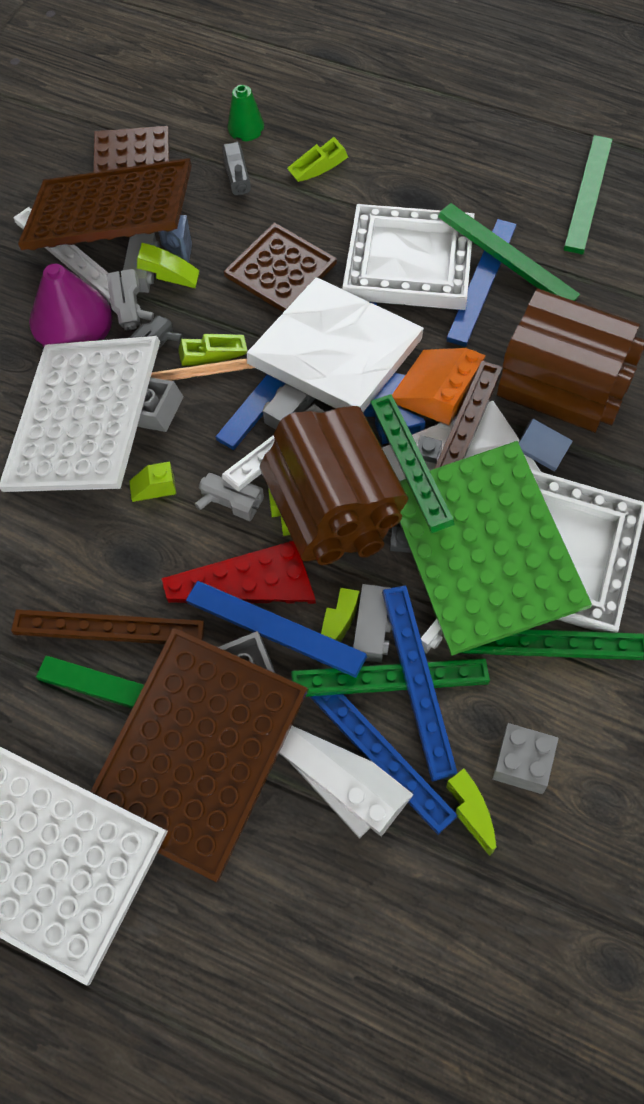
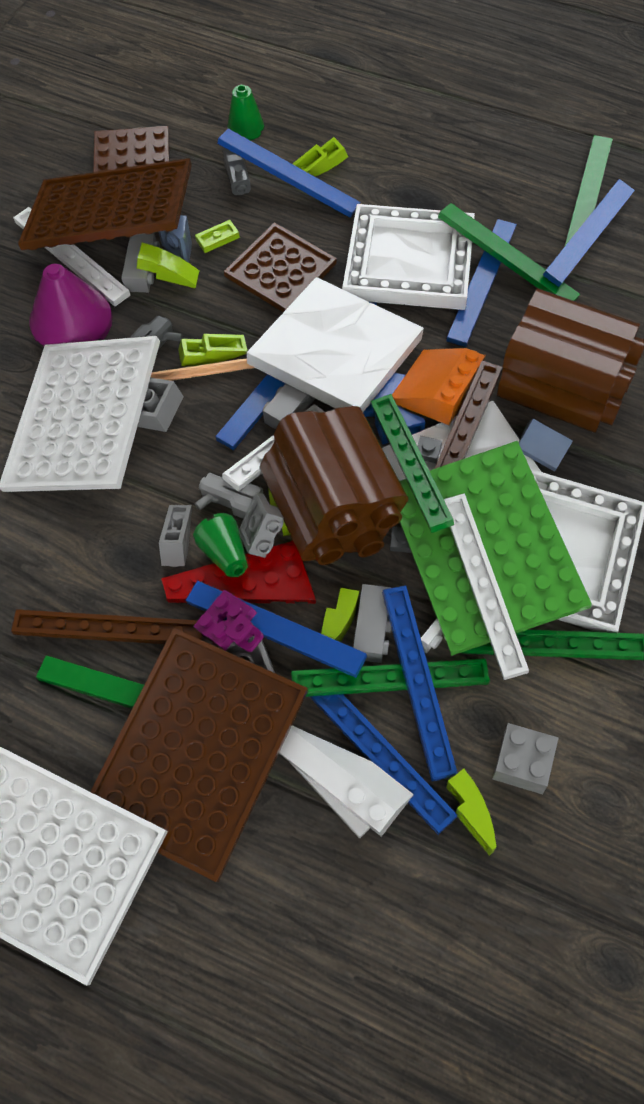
light grey piece [106,269,154,330] -> none
lime slope [129,462,176,502] -> none
none -> light grey slope [159,505,192,567]
none -> green cone [193,513,248,577]
none -> magenta plate [193,590,264,652]
none -> lime plate [195,220,240,253]
none -> tile [217,129,361,218]
none -> light grey plate [239,492,284,558]
none -> white plate [444,493,529,680]
none -> tile [543,179,635,287]

